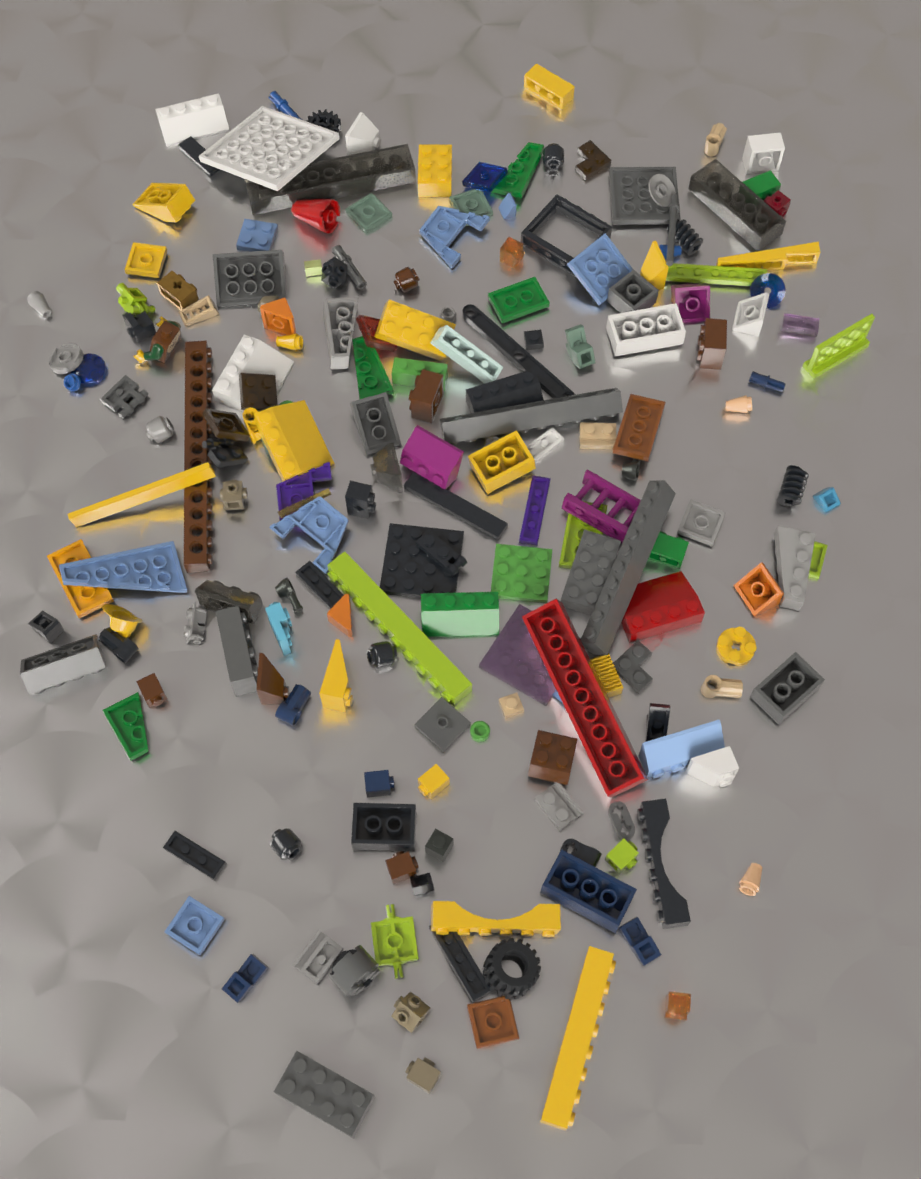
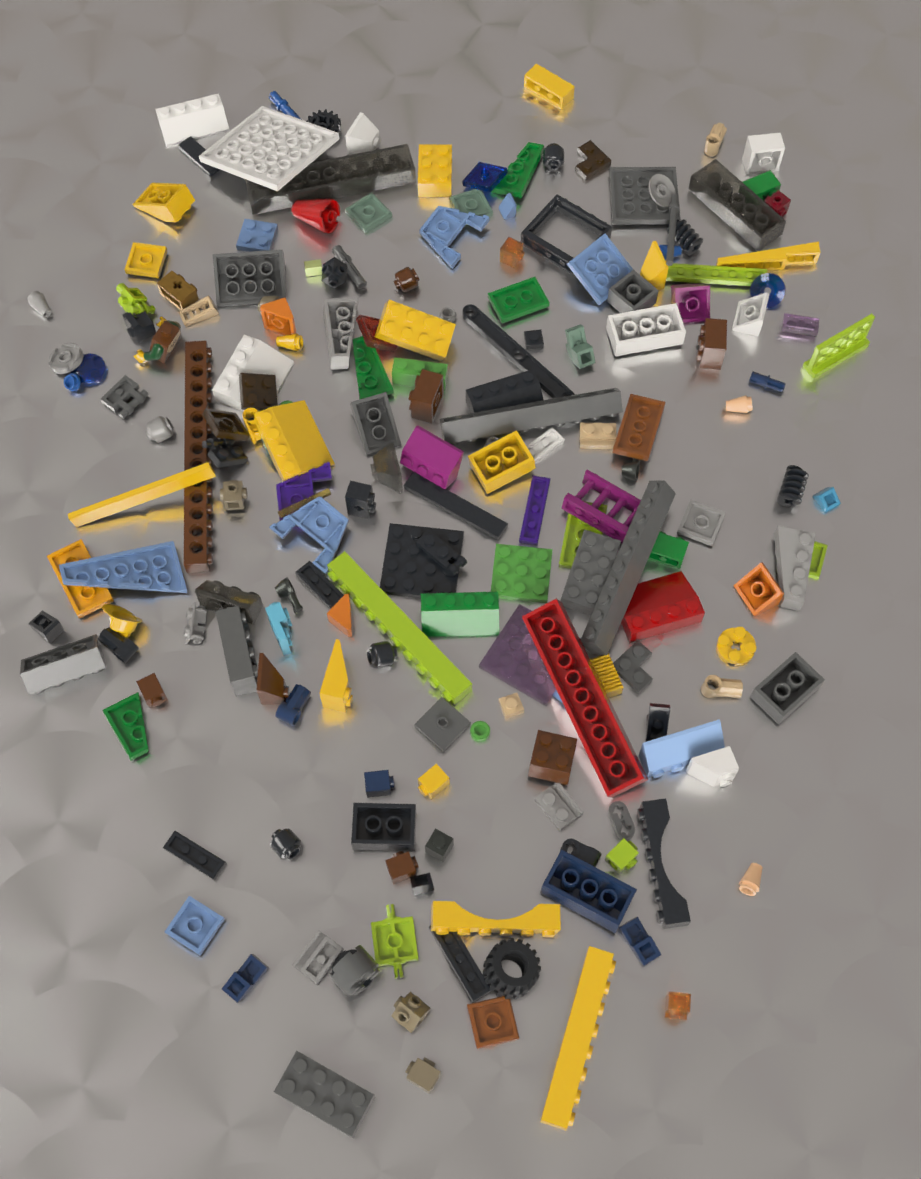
light aqua brick [430,325,503,383] -> none

